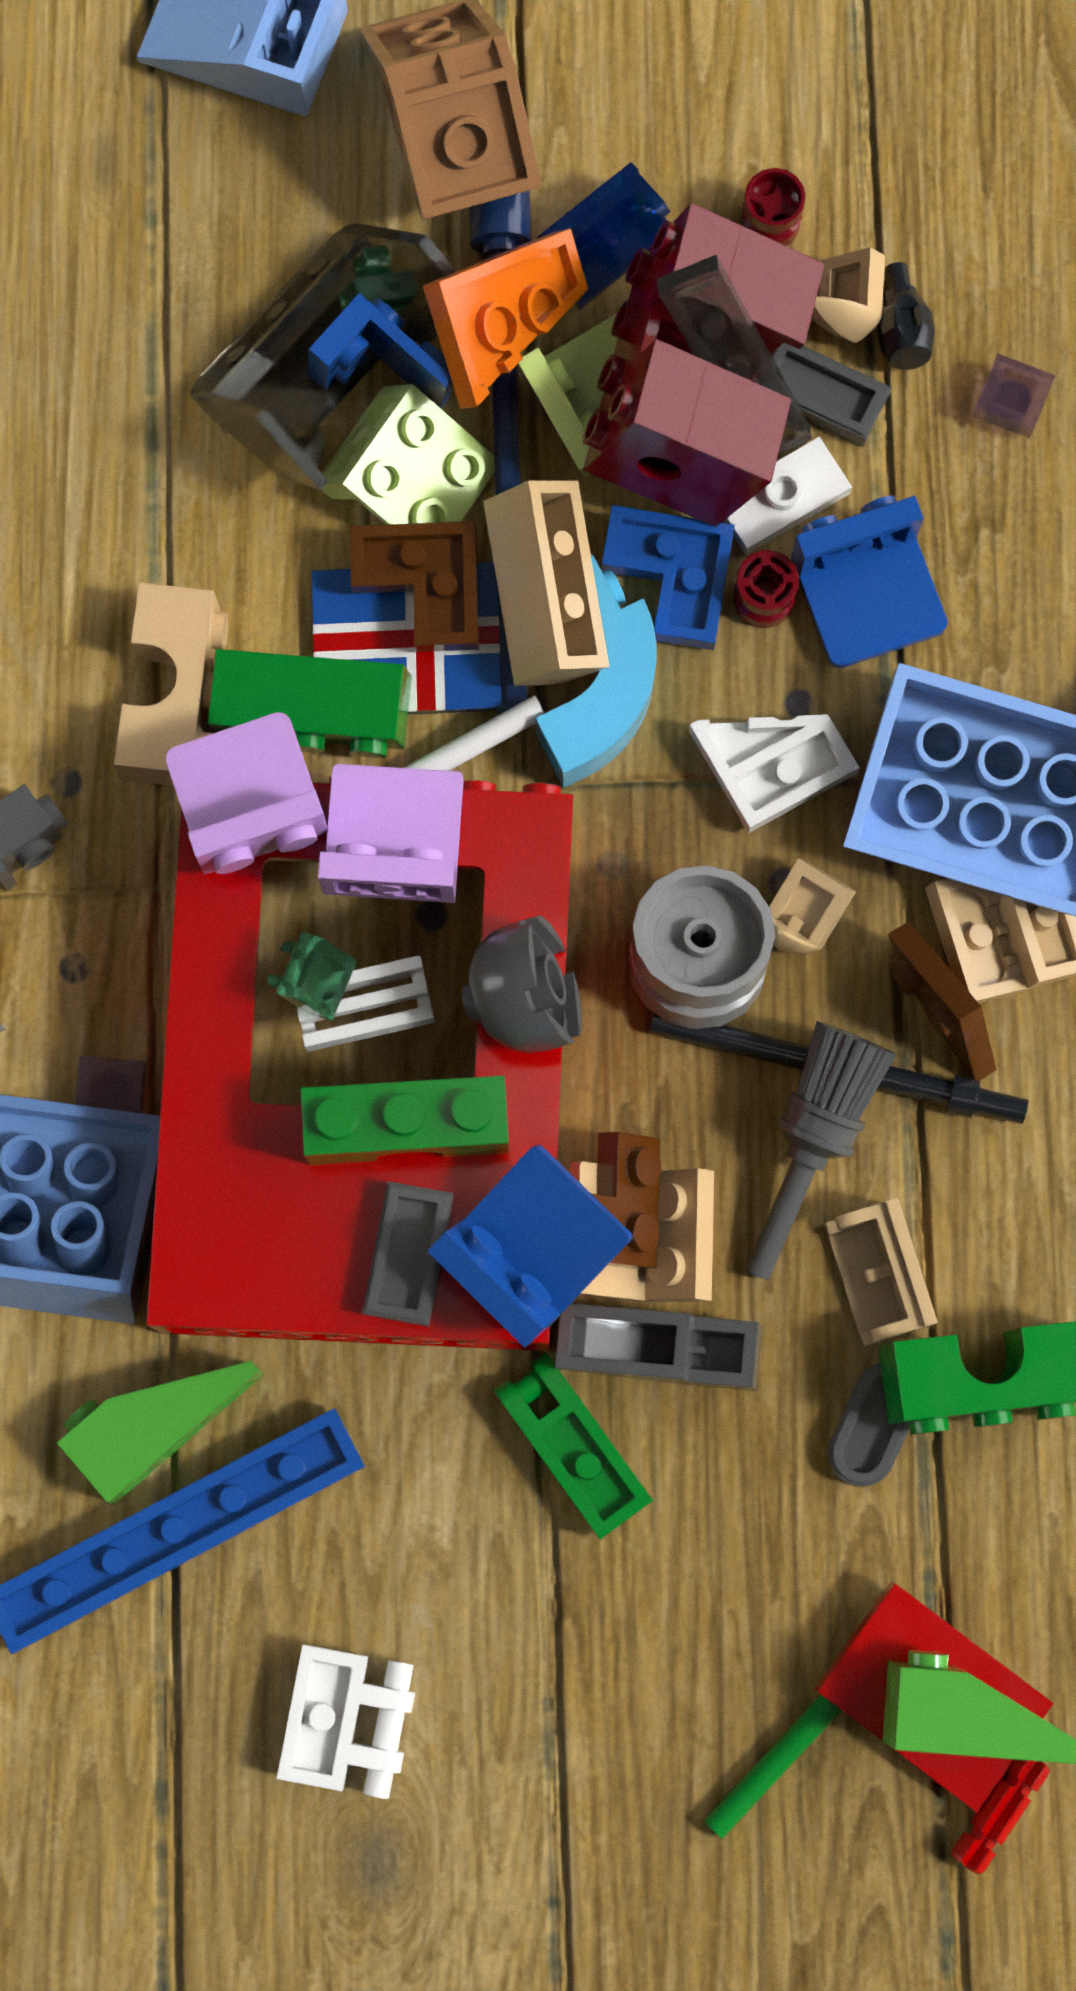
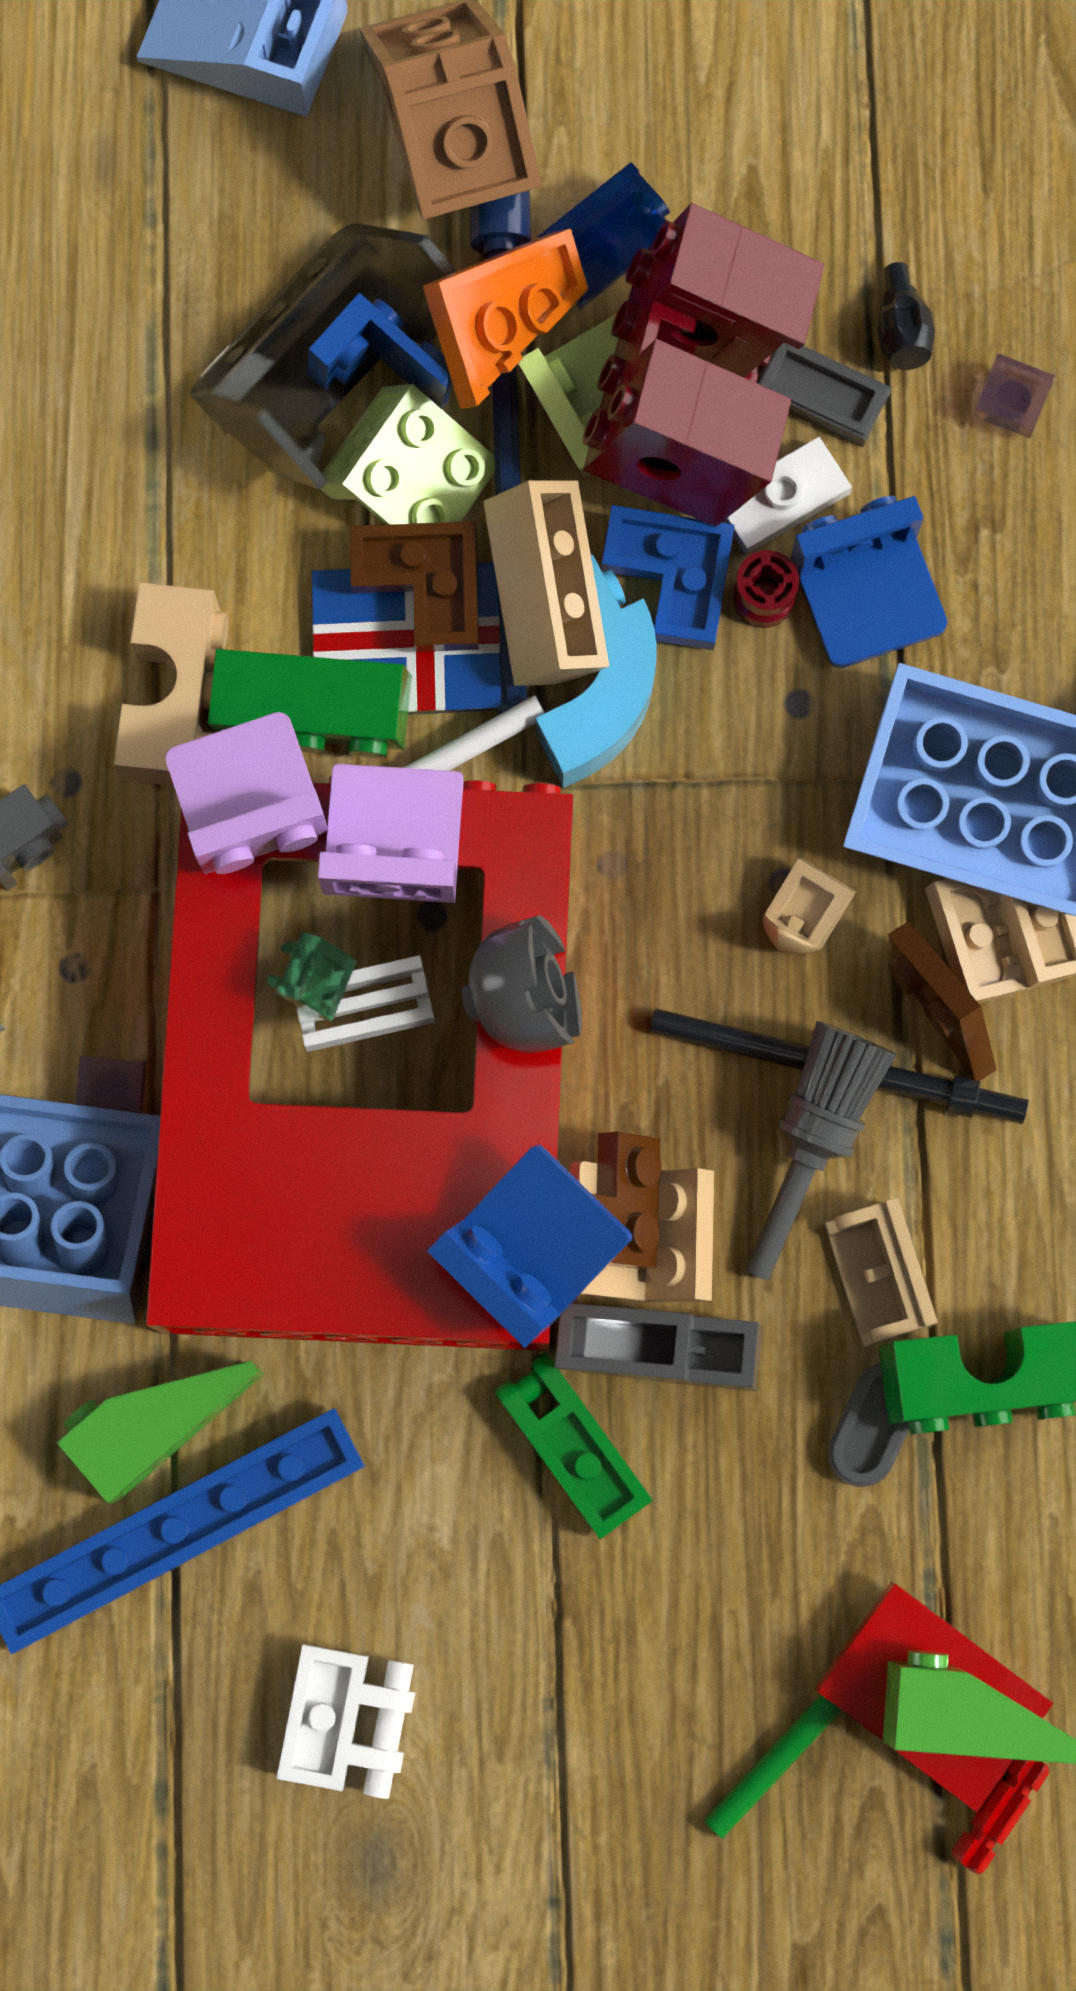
green arch [301,1076,509,1165] -> none
clear green tile [339,245,419,312] -> none
dark grey tile [362,1181,454,1327] -> none
light grey wheel [628,865,775,1029] -> none
clear smoke tile [657,254,812,452] -> none
white wing [689,714,860,833] -> none
dark red wheel [741,168,806,246] -> none
tan plate [812,247,885,343] -> none

